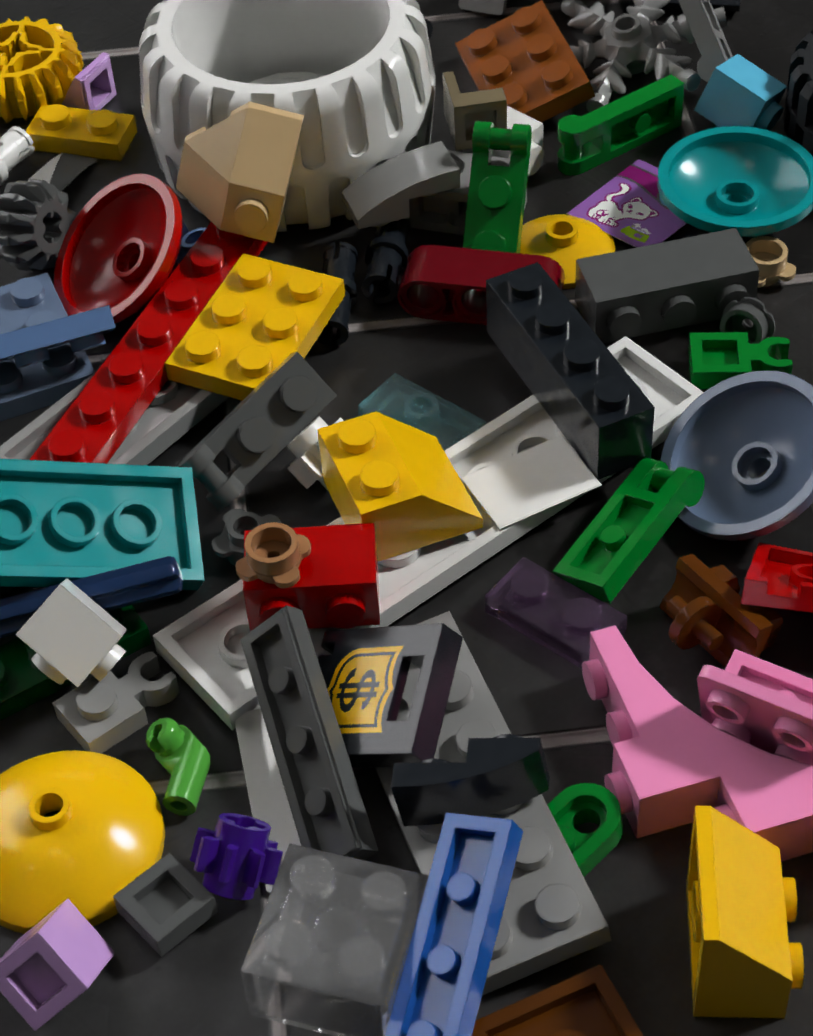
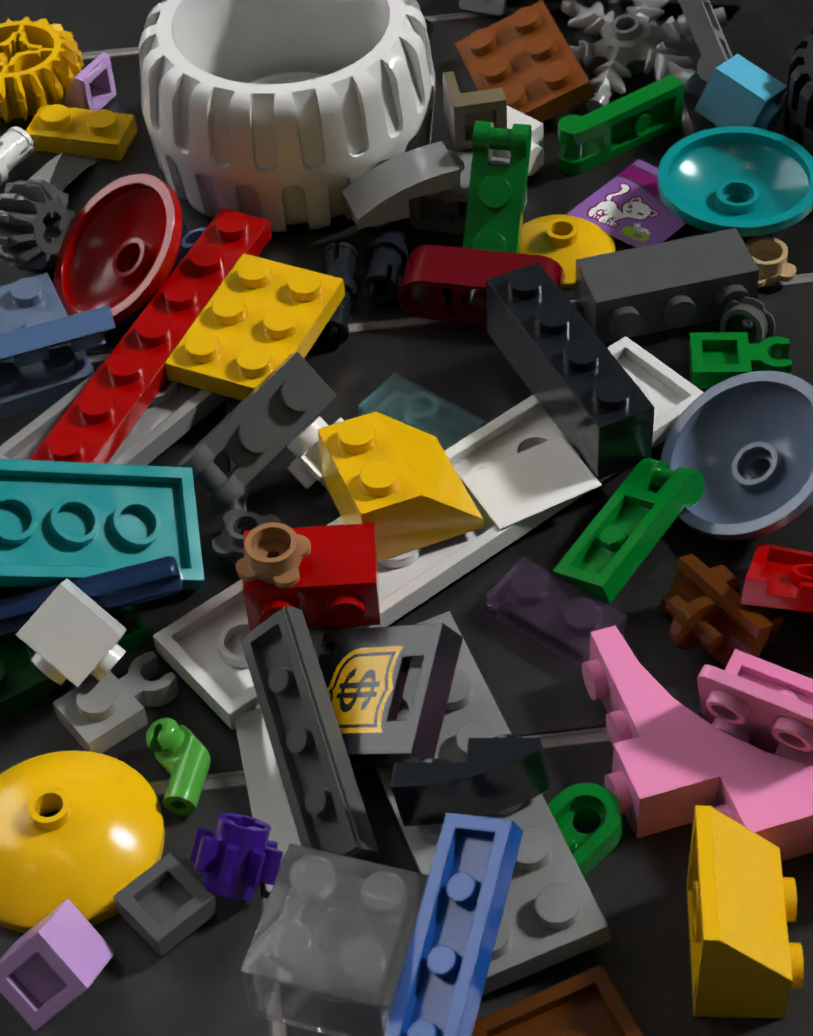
tan slope [176,102,304,243] -> none

